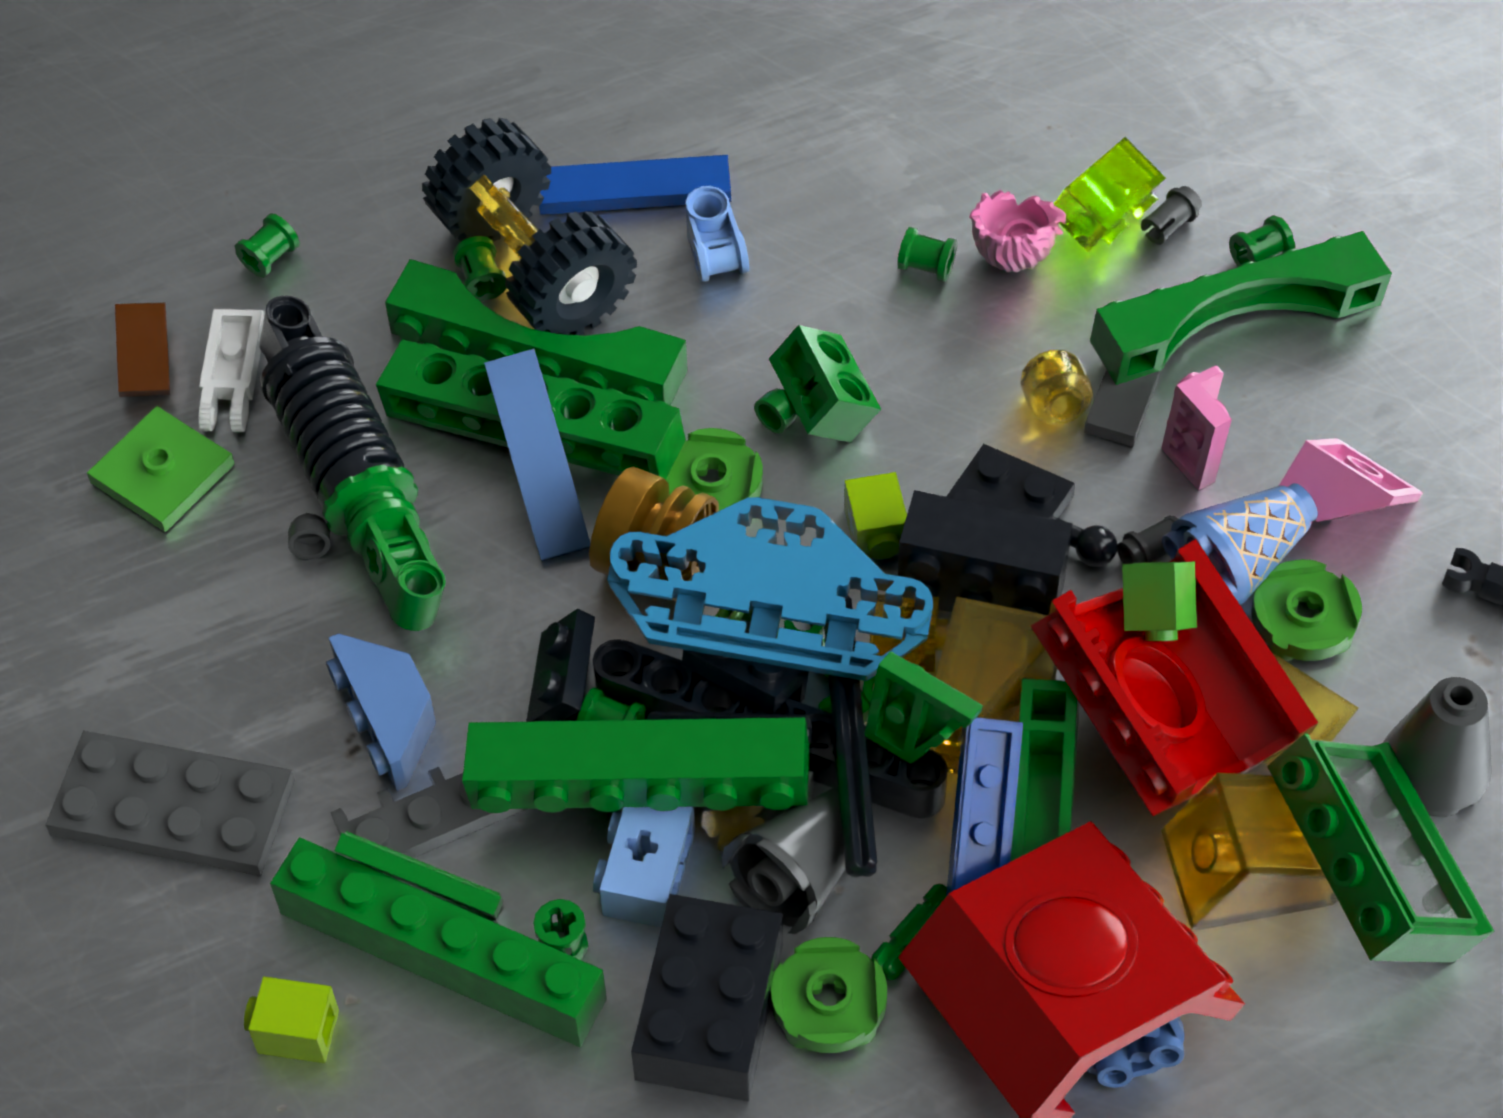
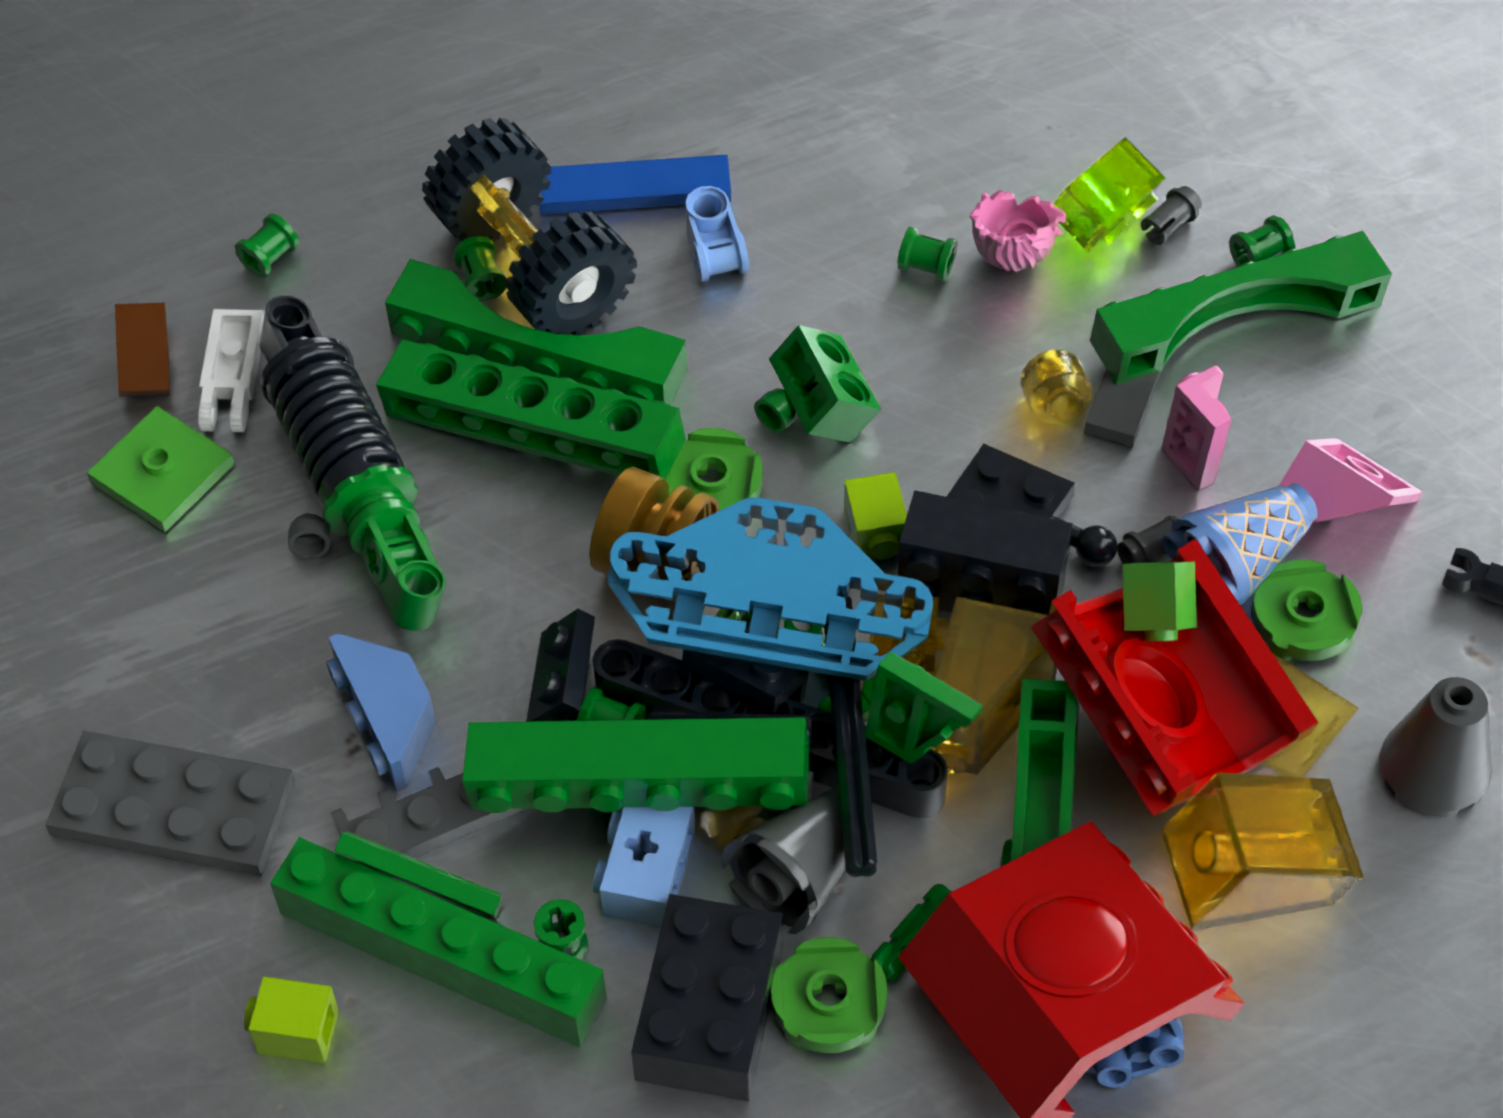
medium blue slope [484,349,590,561] -> none
tile [946,717,1023,896] -> none
green window [1267,734,1495,963] -> none

